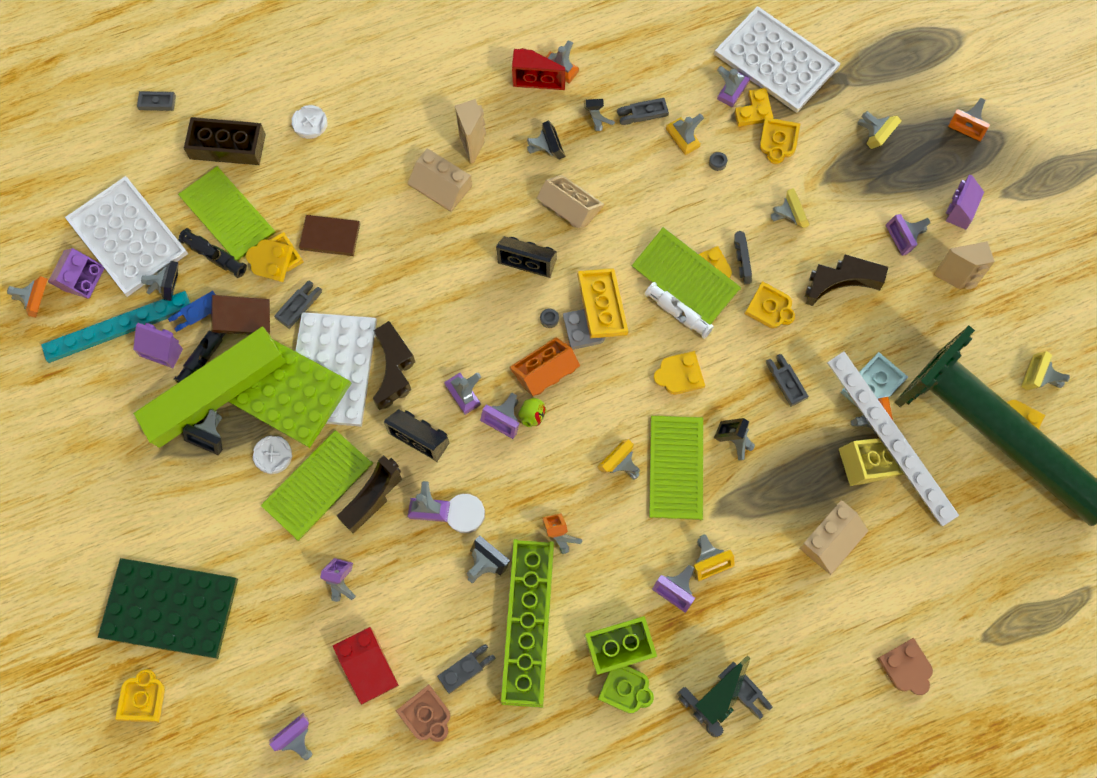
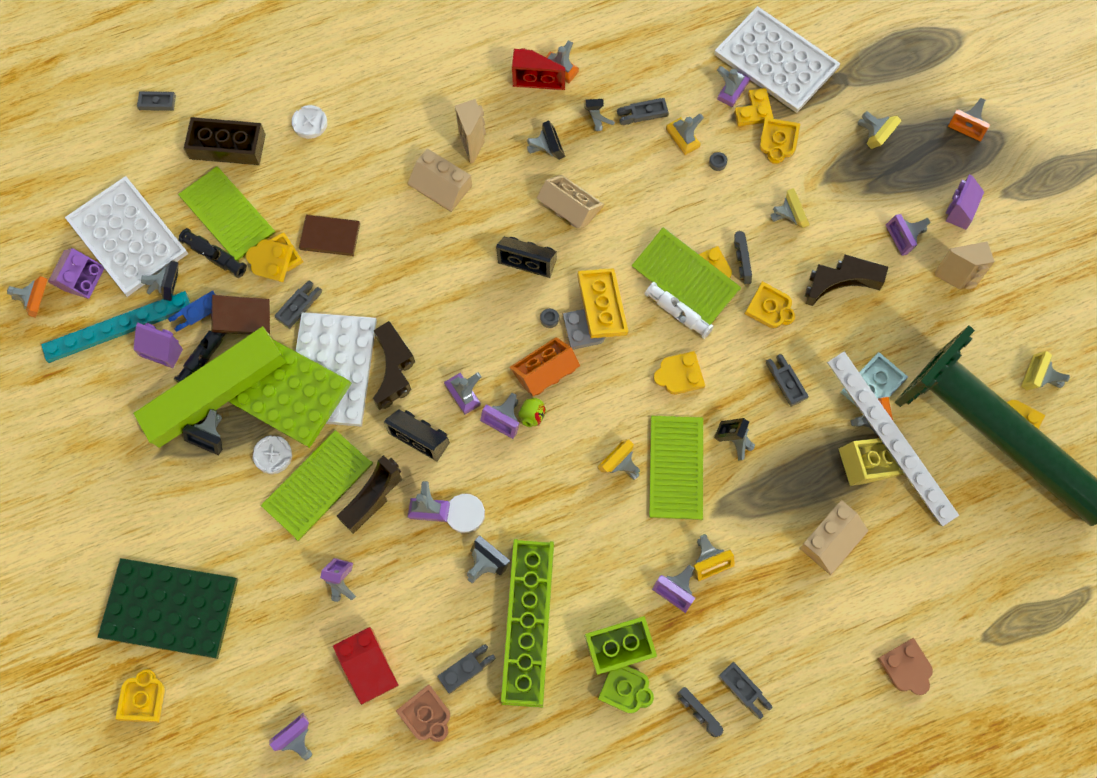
orange piece [542,513,582,554] -> none
dark green slope [695,655,751,725] -> none

